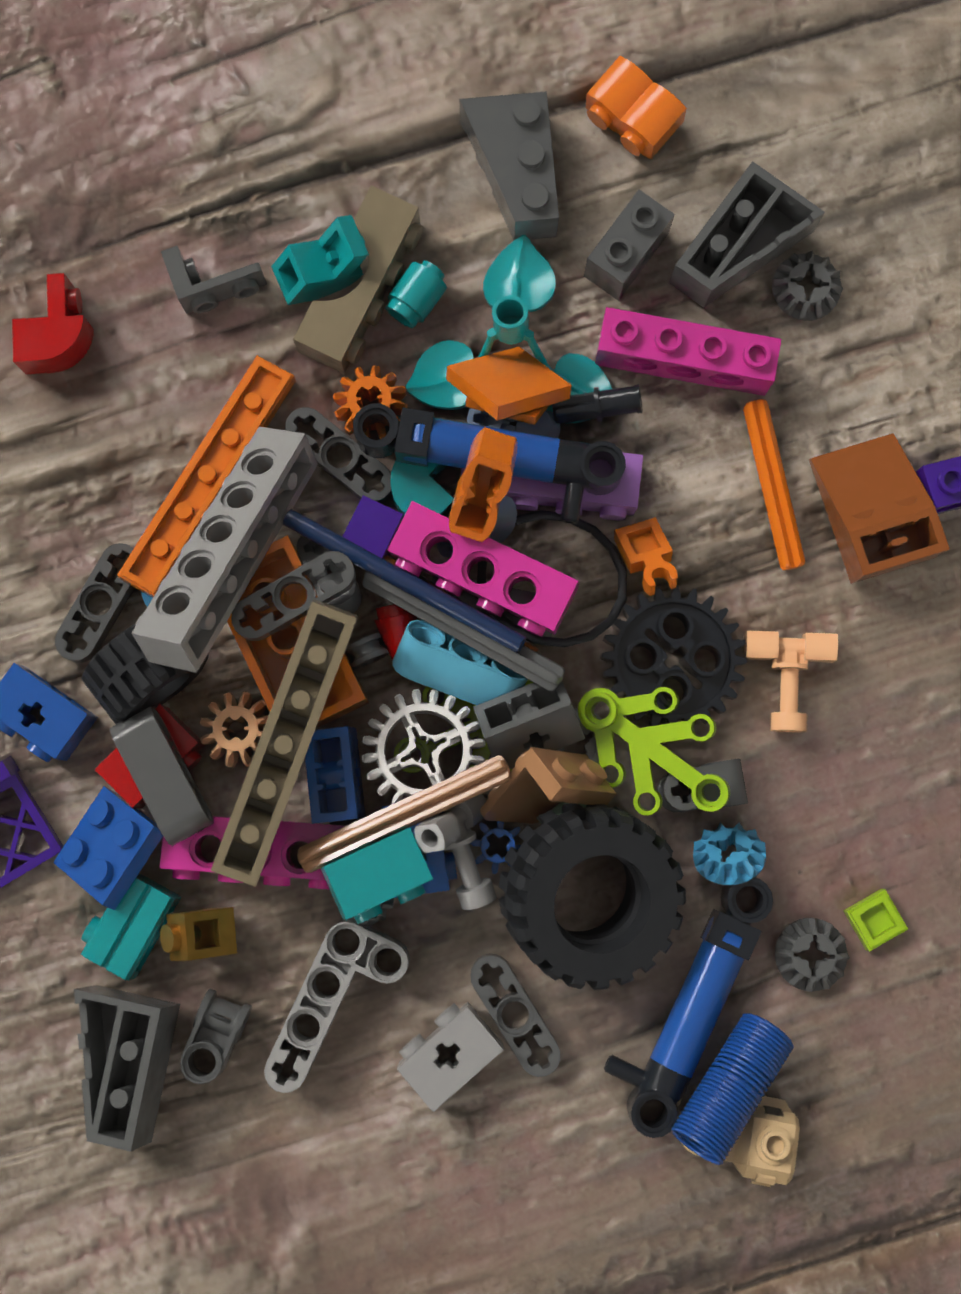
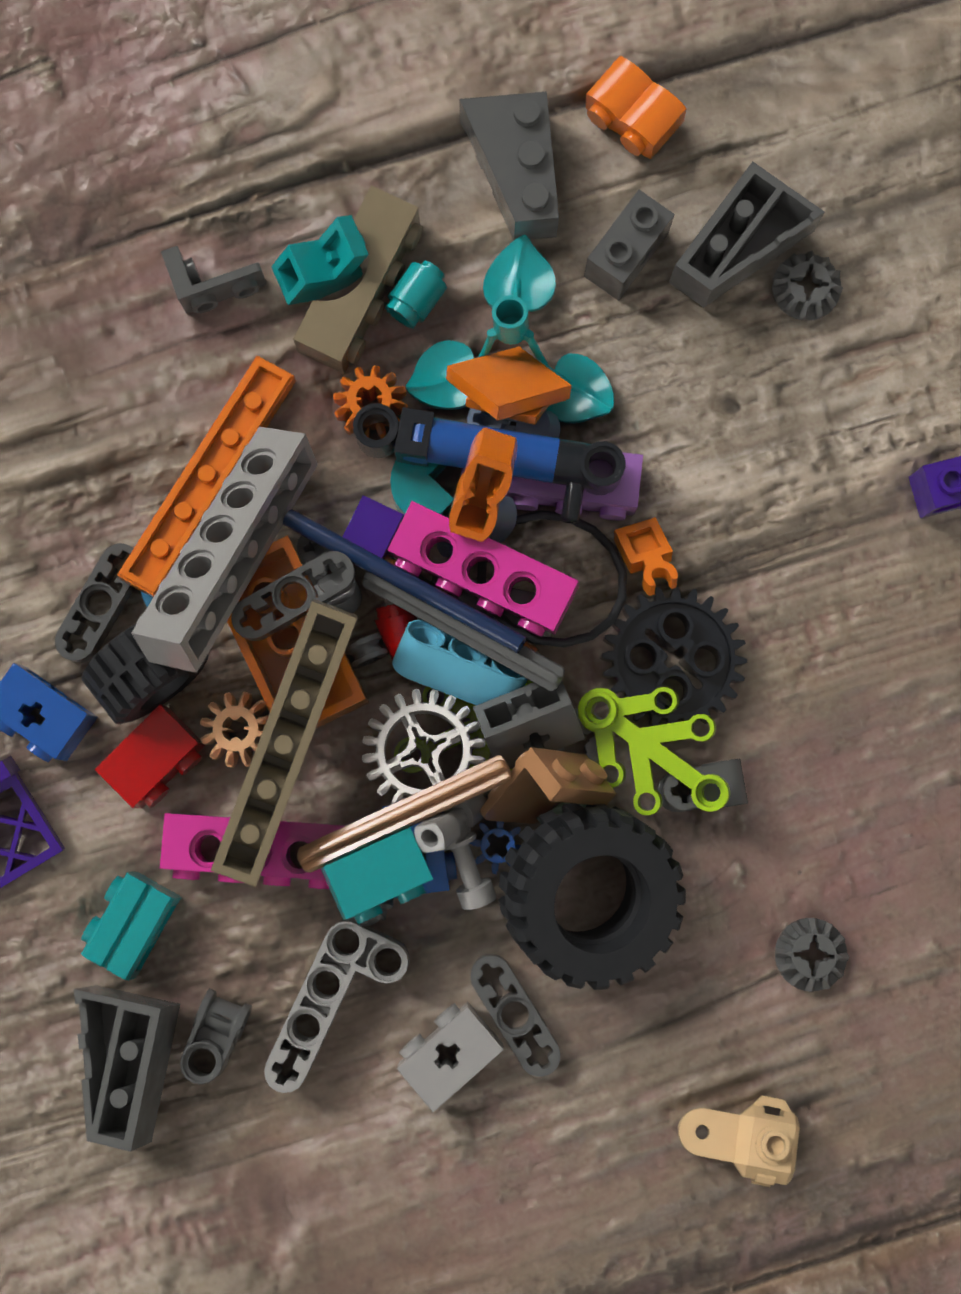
red brick [12,273,94,374] -> none
blue plate [53,786,163,910] -> none
dark grey beam [110,706,214,846] -> none
pearl gold brick [160,907,237,961] -> none
dark grey beam [285,407,392,504] -> none
blue brick [305,726,366,824] -> none
black axle [552,384,643,424] -> none
dark pink brick [595,307,782,396] -> none
piece [604,878,773,1138] -> none
blue piece [671,1013,794,1165] -> none
dark azure gear [693,822,766,885] -> none
orange axle [743,399,805,570] -> none
light nougat bar [744,631,838,733] -> none
dark orange slope [809,433,950,584] -> none
lime tile [843,889,908,952] -> none

